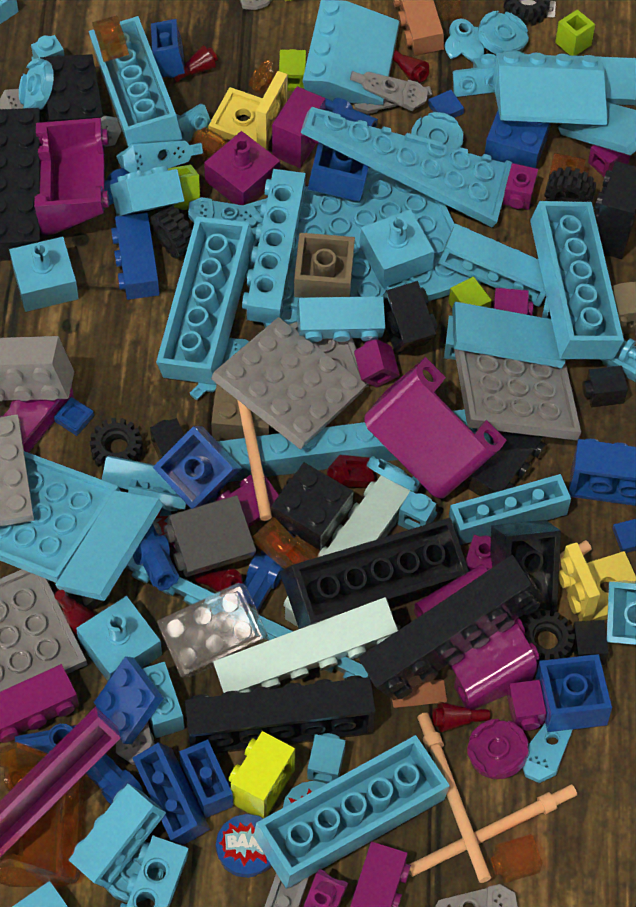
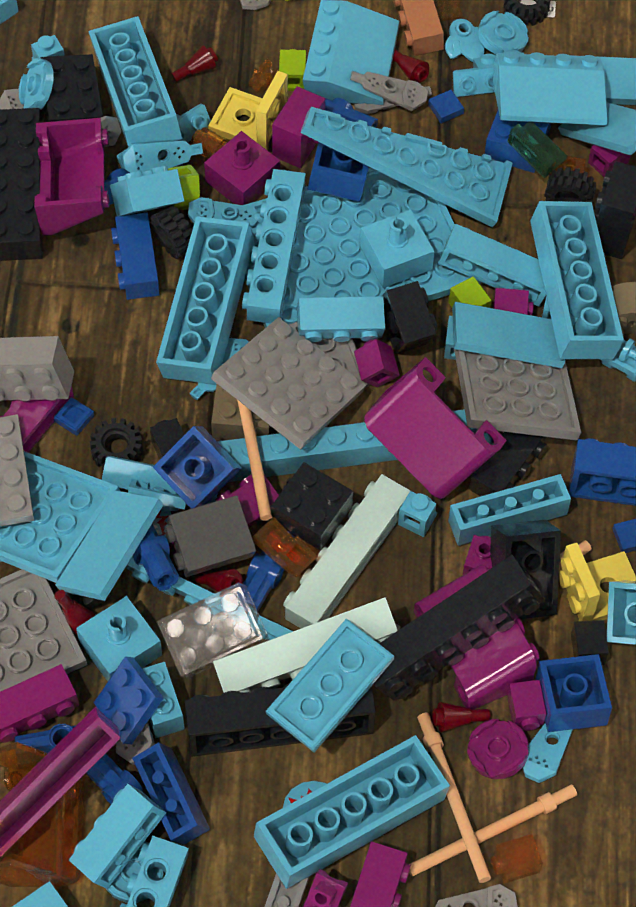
medium azure brick [9,237,79,312] -> none
clear orange brick [92,15,129,62] -> none
blue brick [151,19,185,78] -> none
blue brick [179,740,233,818] -> none
tile [216,814,272,878] -> none
neon yellow brick [229,731,295,819] -> none
black brick [280,518,469,629] -> none
dark tan brick [294,232,355,298] -> none
medium azure brick [307,733,346,783] -> none
dark red bracket [327,455,375,488] -> none
medium azure tile [366,456,421,492] -> none
nougat sticker [392,679,447,708] -> none
medium azure tile [411,112,463,150] -> none
magenta brick [503,163,538,210] -> none
black tyre [523,610,575,668] -> none
lime brick [555,9,595,56] -> none
black brick [582,365,628,408] -> none
none -> medium azure tile [266,618,394,752]
none -> clear green panel [507,122,567,179]

